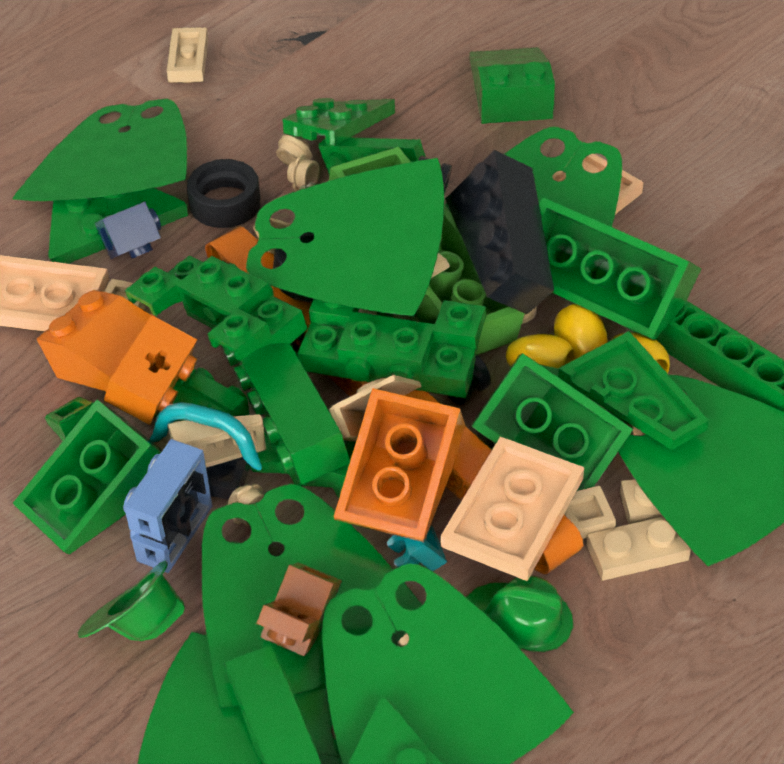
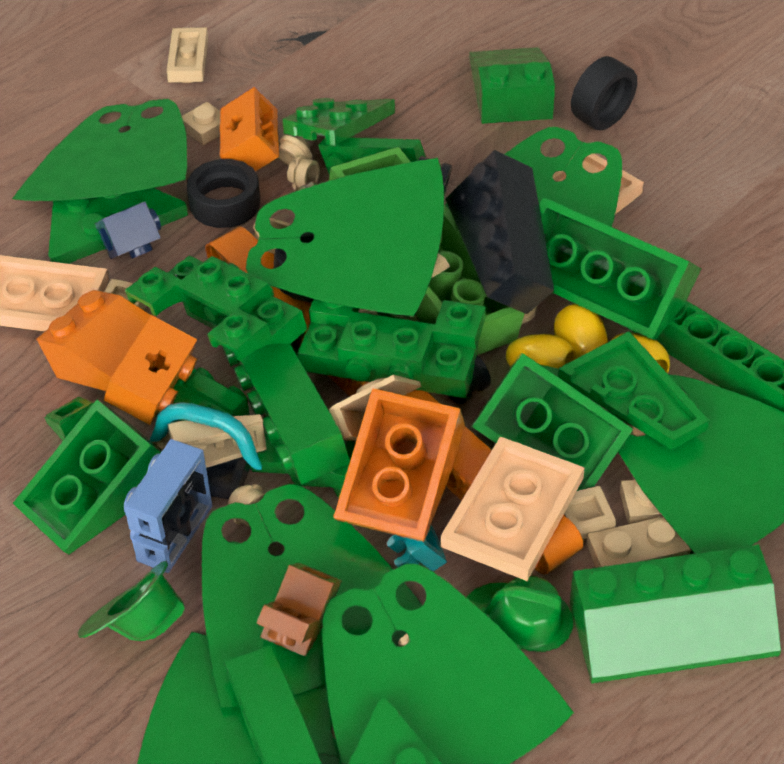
none -> tan plate [182,102,220,146]
none -> orange brick [219,87,279,172]
none -> slope [570,545,781,684]
none -> black tyre [571,56,637,131]

